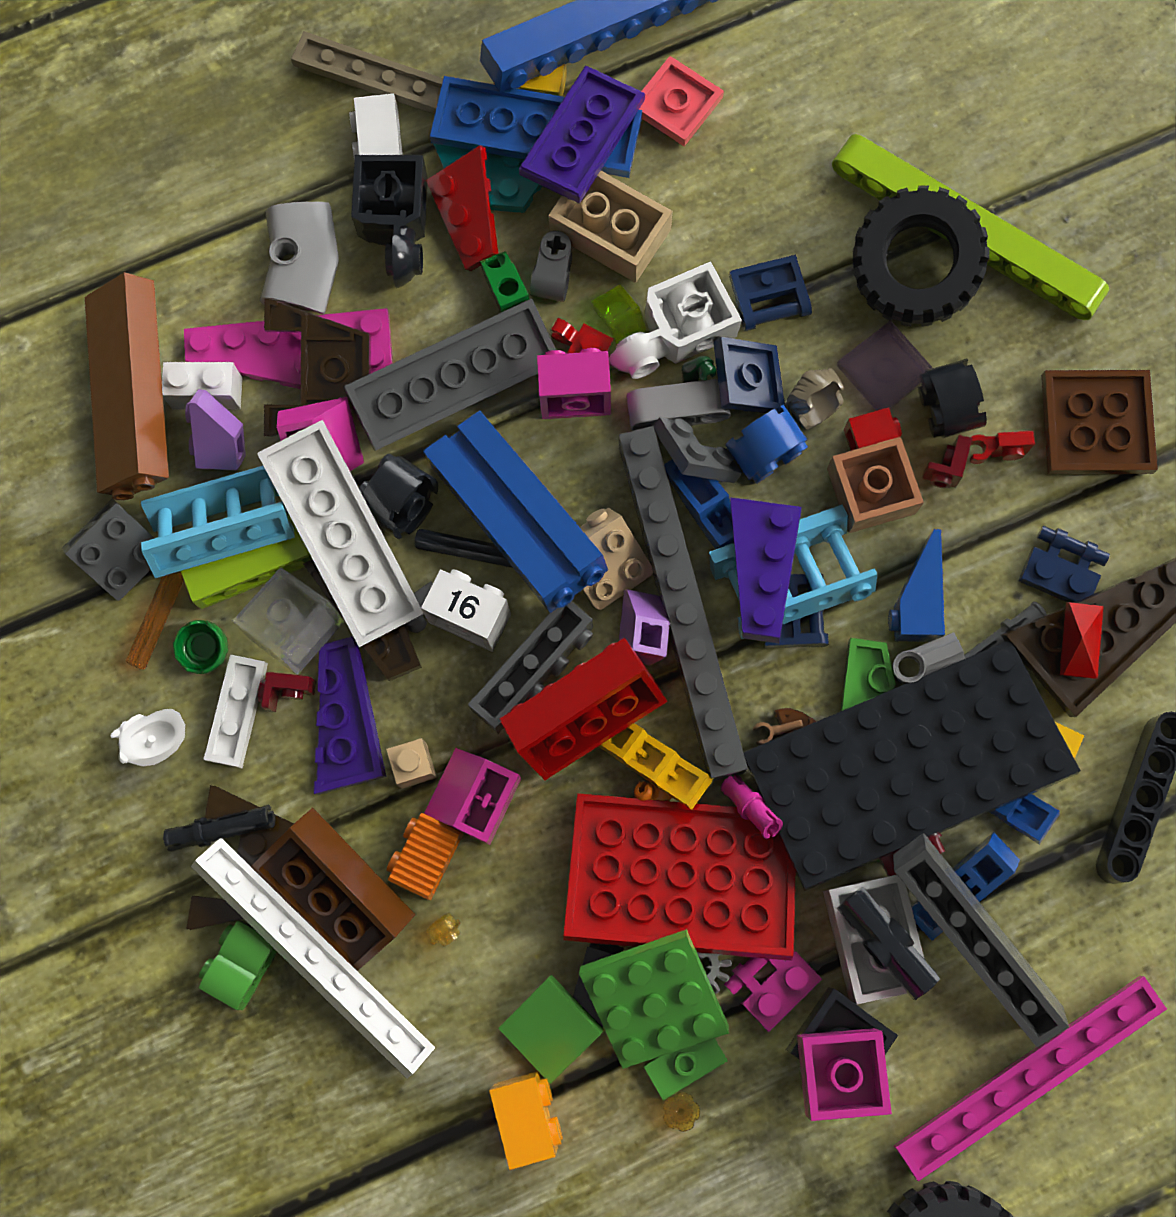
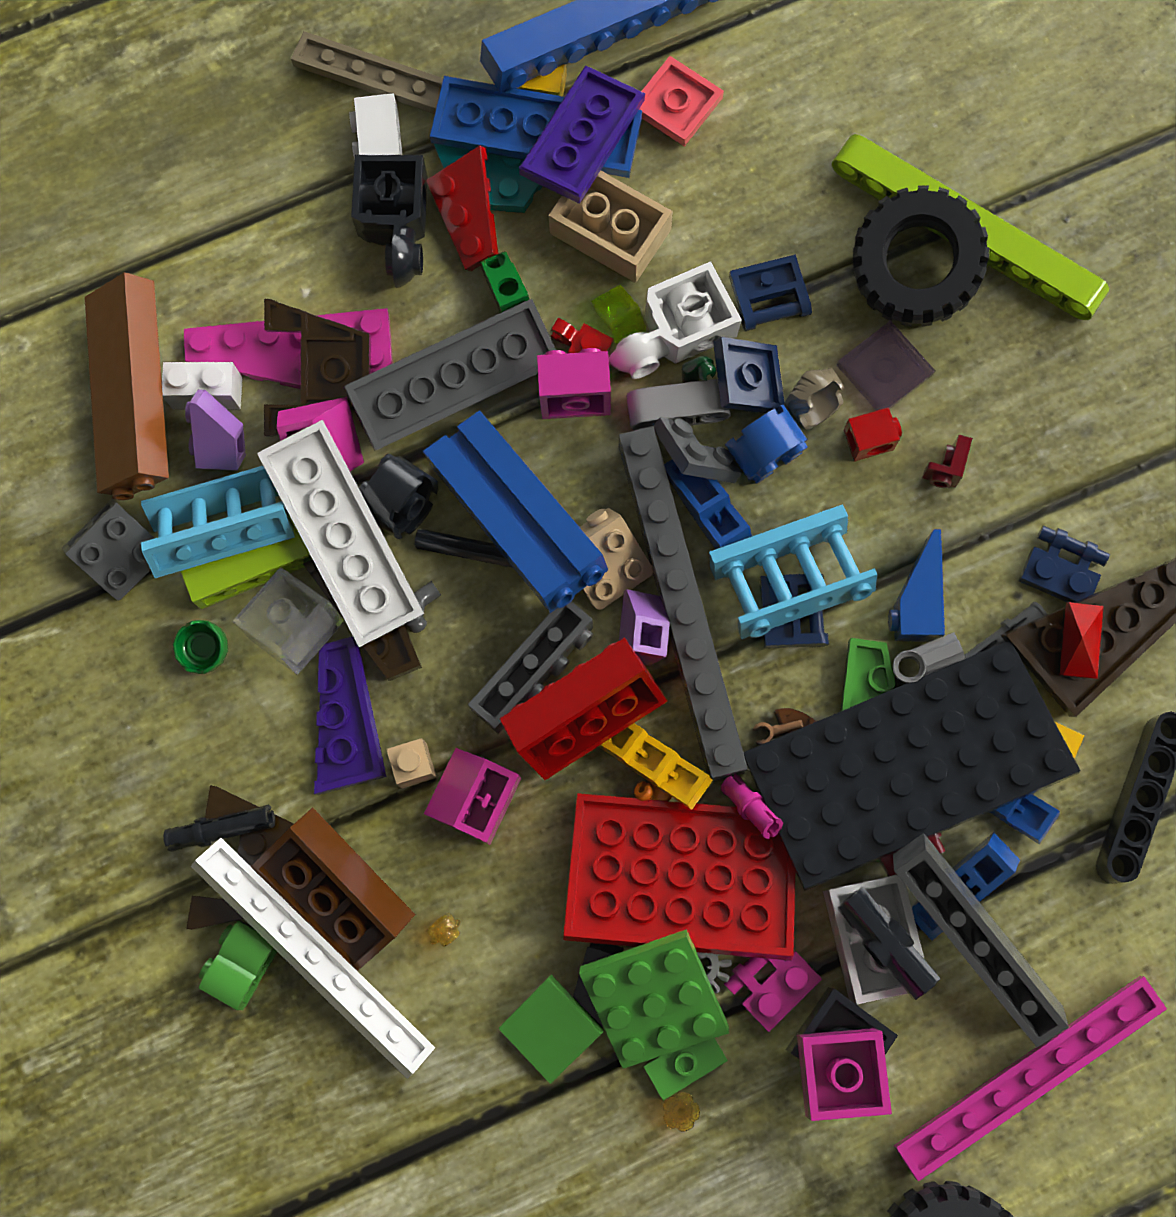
white hat [110,709,185,766] -> none
clear orange axle [126,571,184,669] -> none
white plate [204,655,268,768] -> none
dark red bracket [258,672,316,712] -> none
light grey panel [260,202,339,315] -> none
orange brick [386,813,464,901] -> none
white brick [421,569,511,652] -> none
light orange brick [489,1071,563,1170] -> none
dark grey piece [530,231,572,302] -> none
dark purple wing [730,497,802,644] -> none
nougat brick [827,437,924,533] -> none
black brick [918,358,987,438] -> none
red plate [970,431,1035,464] -> none
reddish brown plate [1041,370,1158,474] -> none

